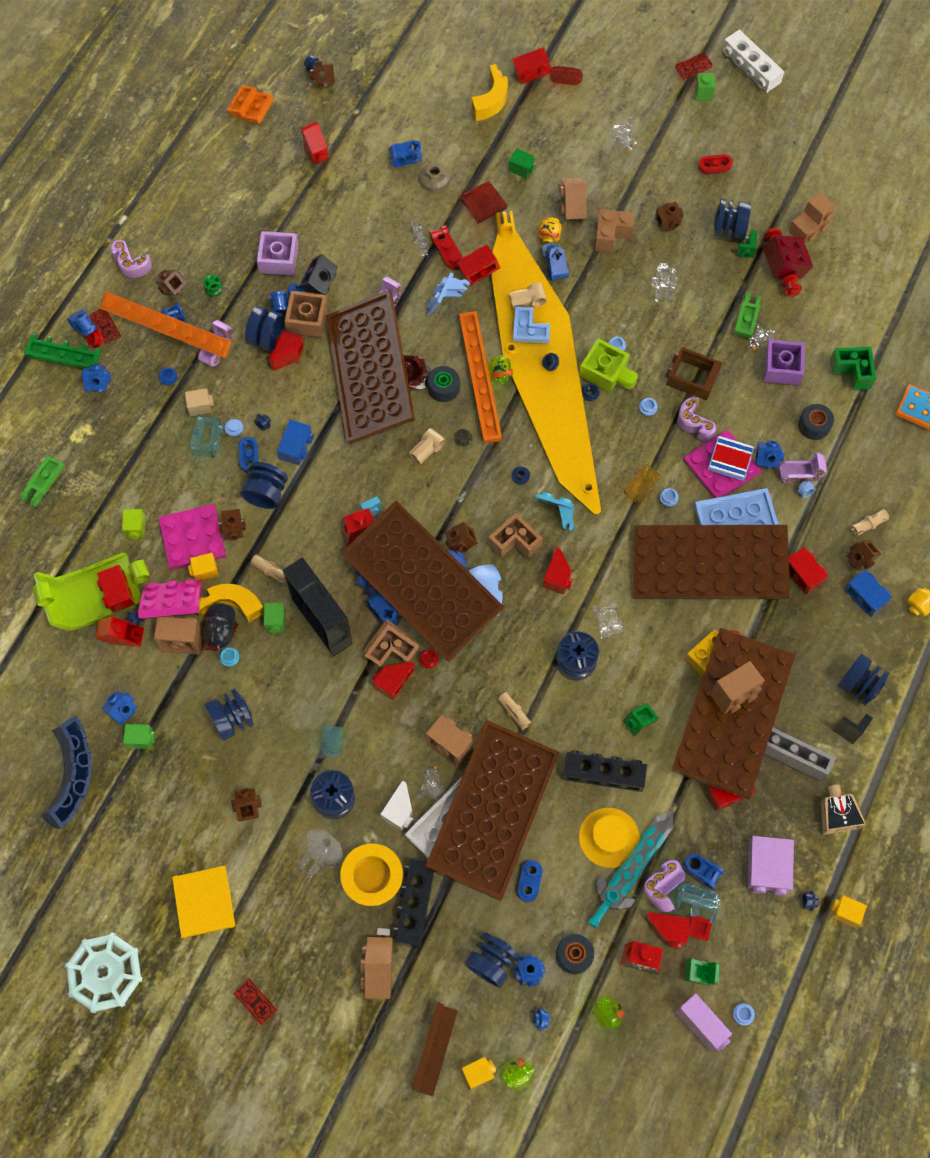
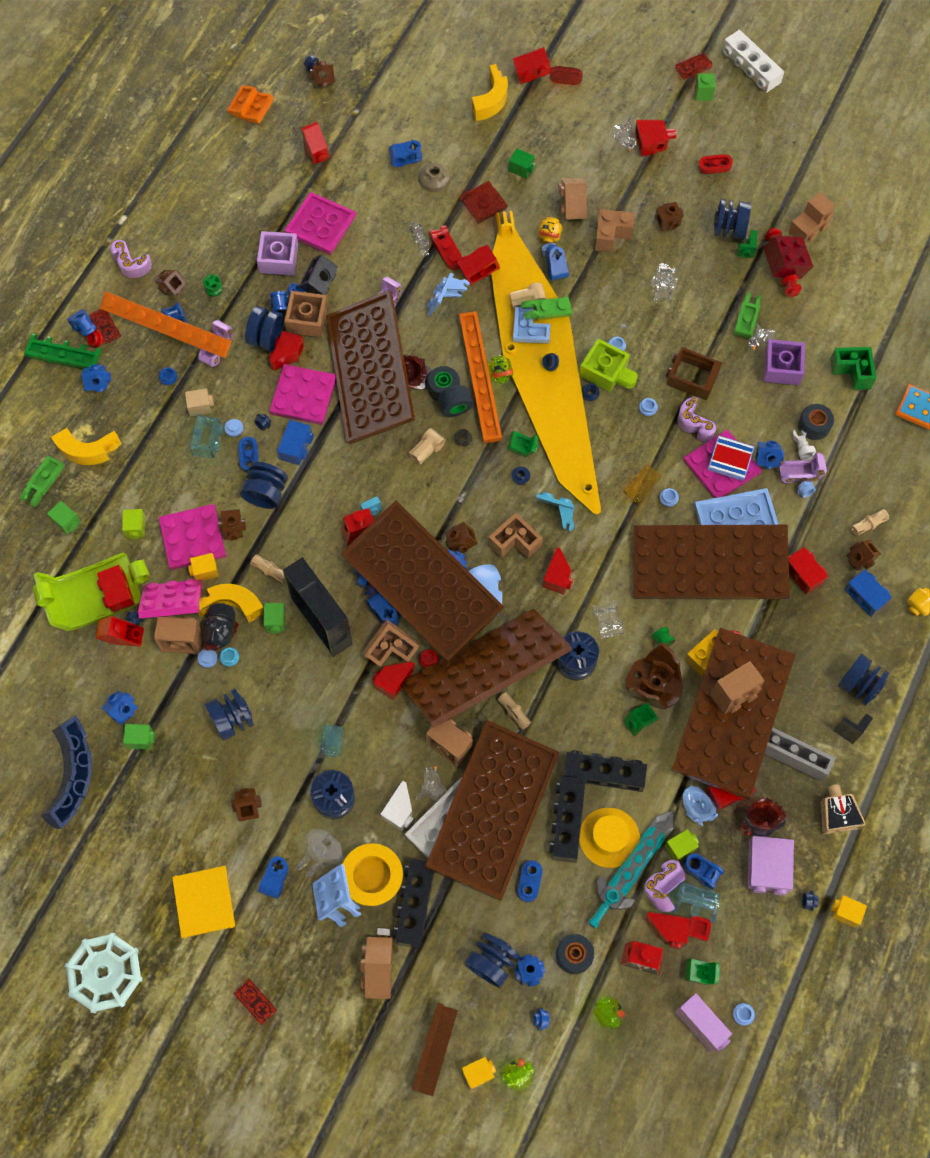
none -> bright green brick [47,501,81,535]
none -> yellow arch [51,428,122,465]
none -> light blue plate [198,648,218,668]
none -> blue piece [258,856,289,899]
none -> dark pink plate [270,364,336,425]
none -> dark pink plate [285,192,356,255]
none -> light blue plate [312,864,361,927]
none -> reddish brown plate [401,609,572,728]
none -> black wheel [438,385,473,417]
none -> green bracket [507,430,538,457]
none -> bright green hinge [521,297,572,320]
none -> black brick [549,776,586,863]
none -> reddish brown piece [625,643,683,709]
none -> red torso [635,120,676,157]
none -> green wheel [651,627,676,647]
none -> lime brick [664,829,699,861]
none -> light blue hat [683,786,718,826]
none -> clear red hair [740,797,787,837]
none -> white piece [792,430,816,461]

